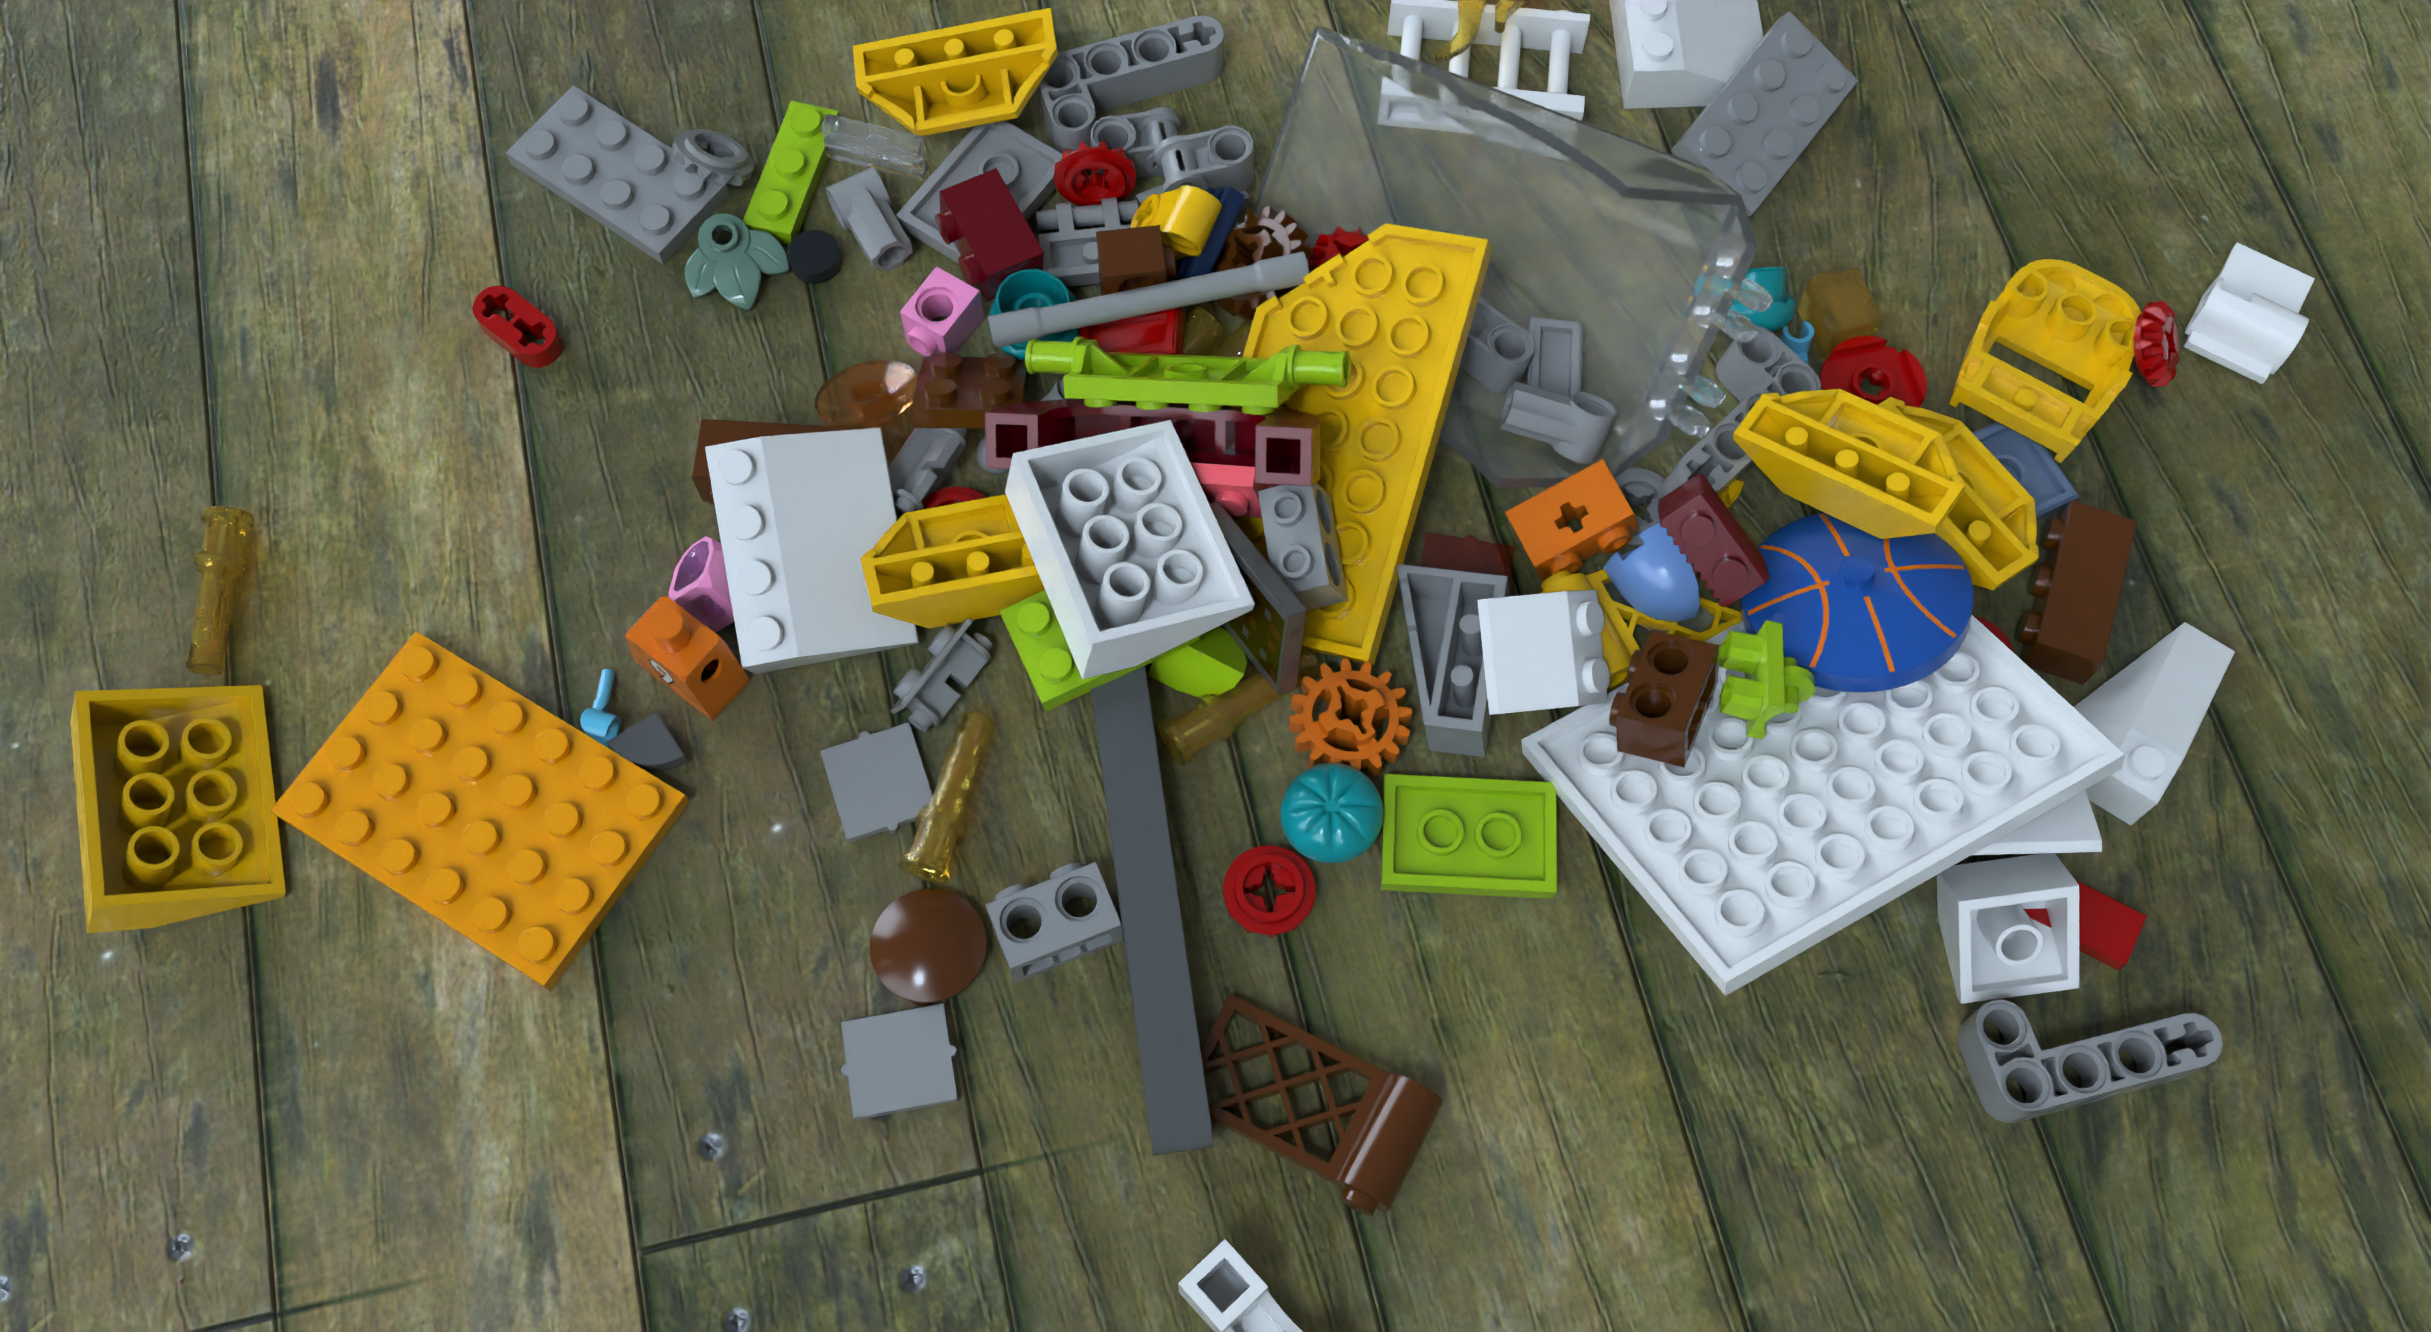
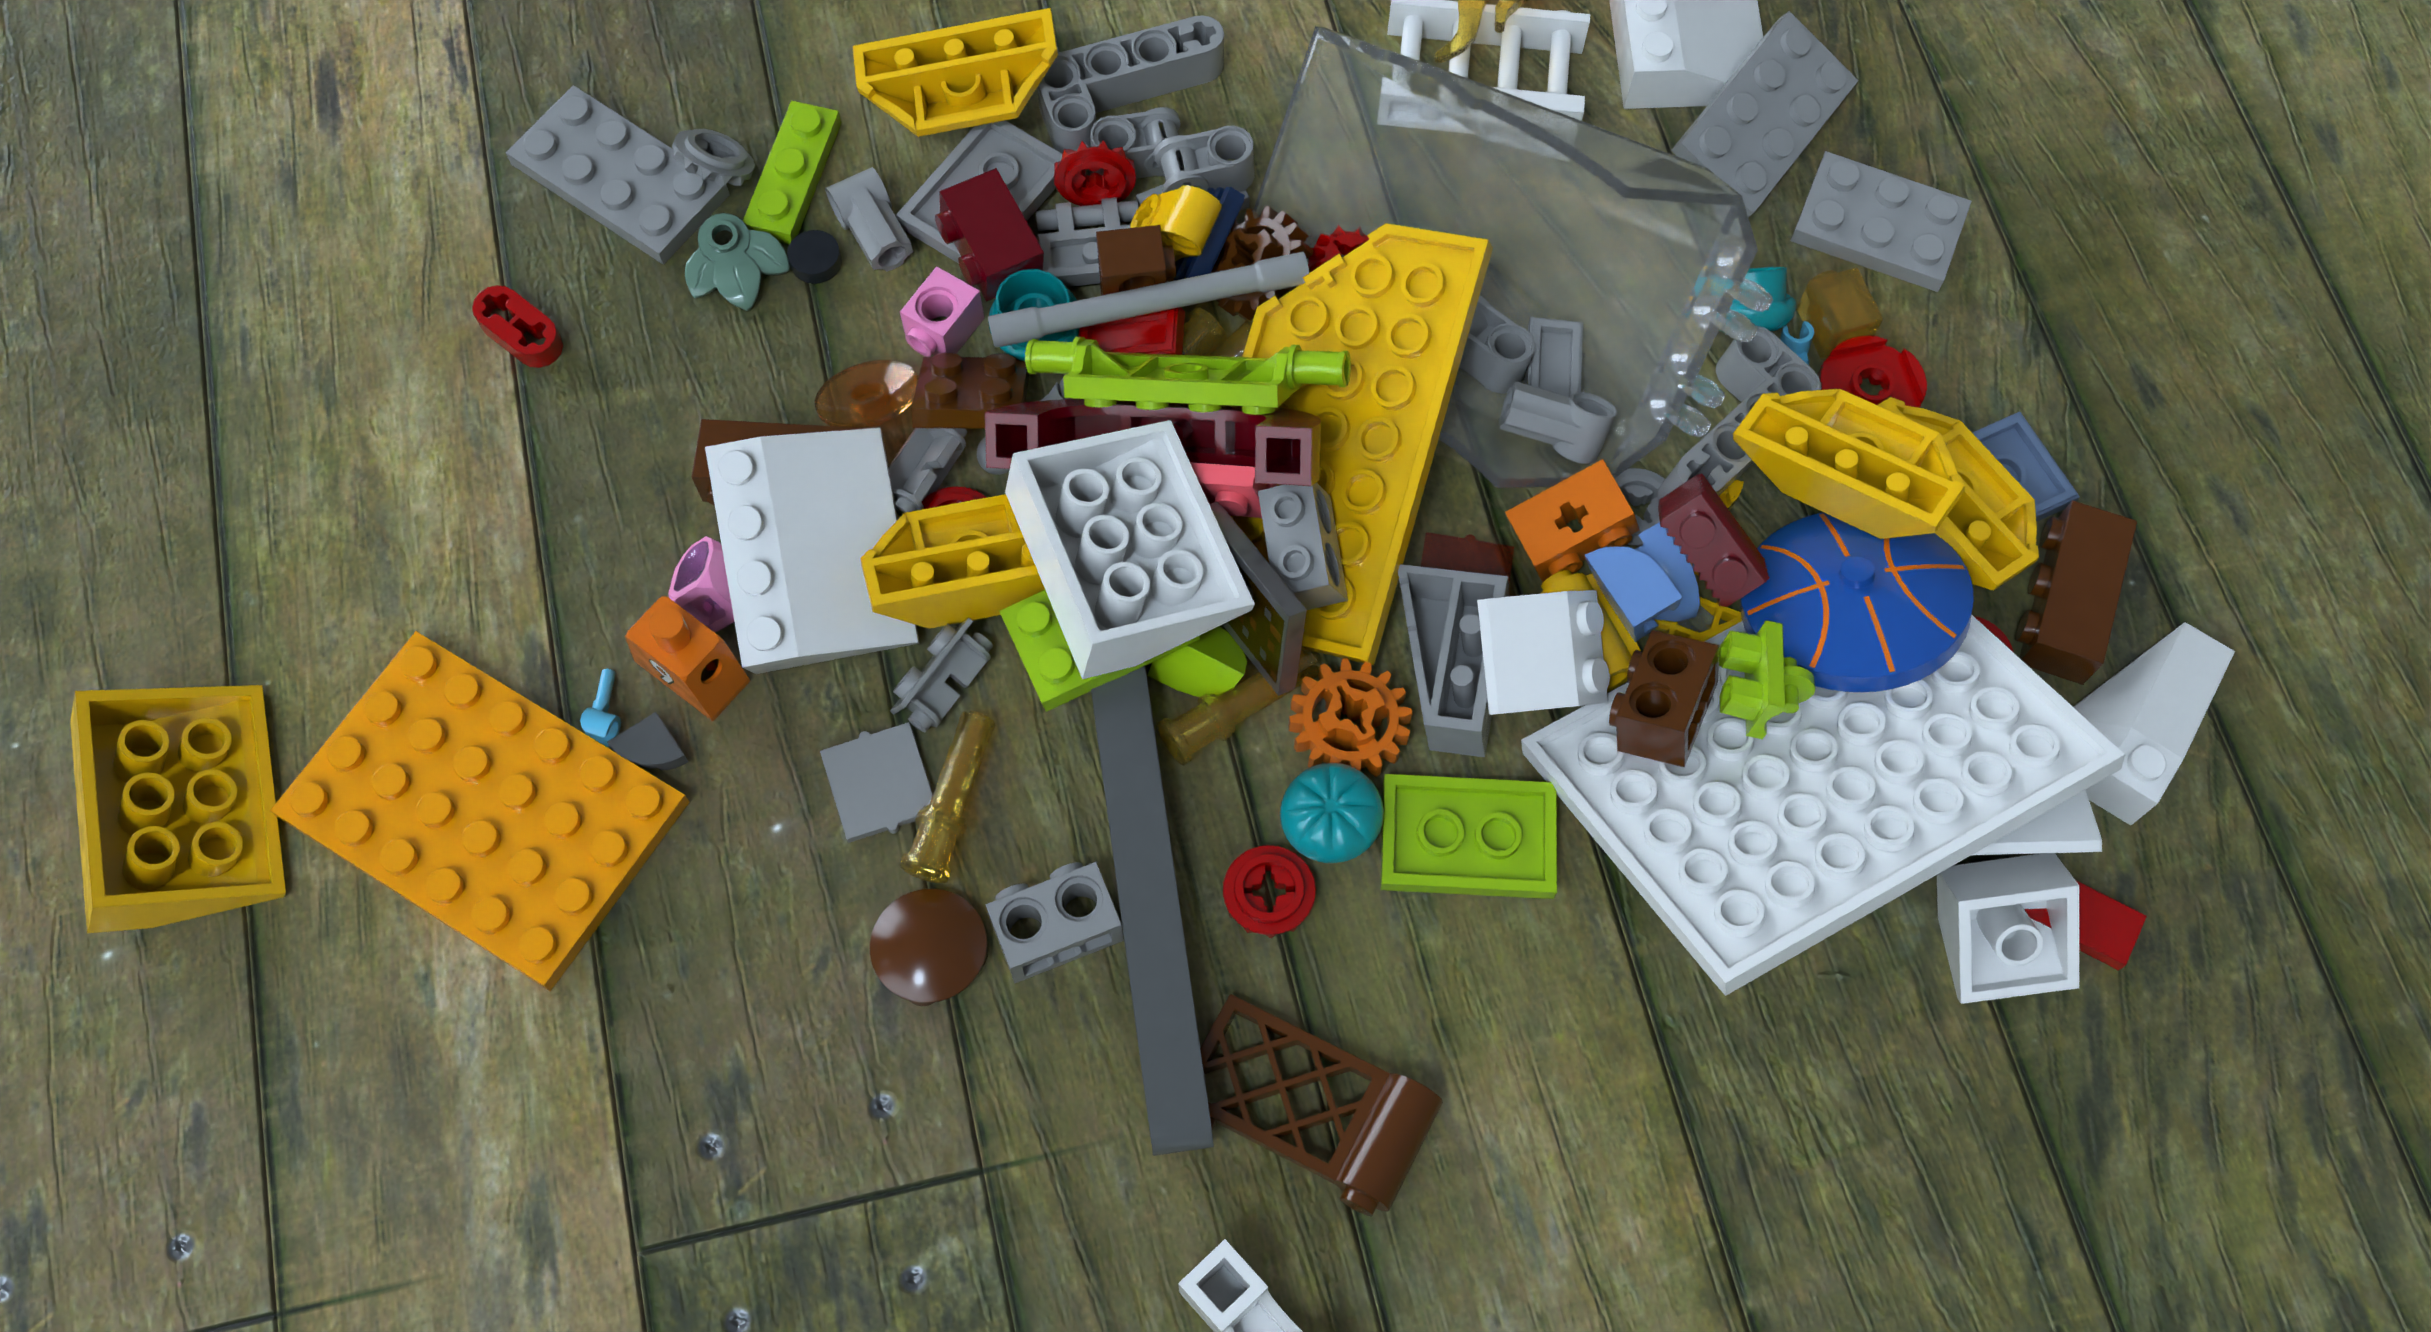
clear yellow pin [185,506,254,675] -> none
clear tile [820,114,929,181] -> none
light grey piece [841,1003,959,1120] -> none
yellow slope [1949,259,2142,463] -> none
light grey beam [1957,1000,2223,1123] -> none
red gear [2134,301,2181,387] -> none
white piece [2183,242,2315,384] -> none
none -> medium blue brick [1584,547,1683,642]
none -> light grey plate [1790,151,1972,292]

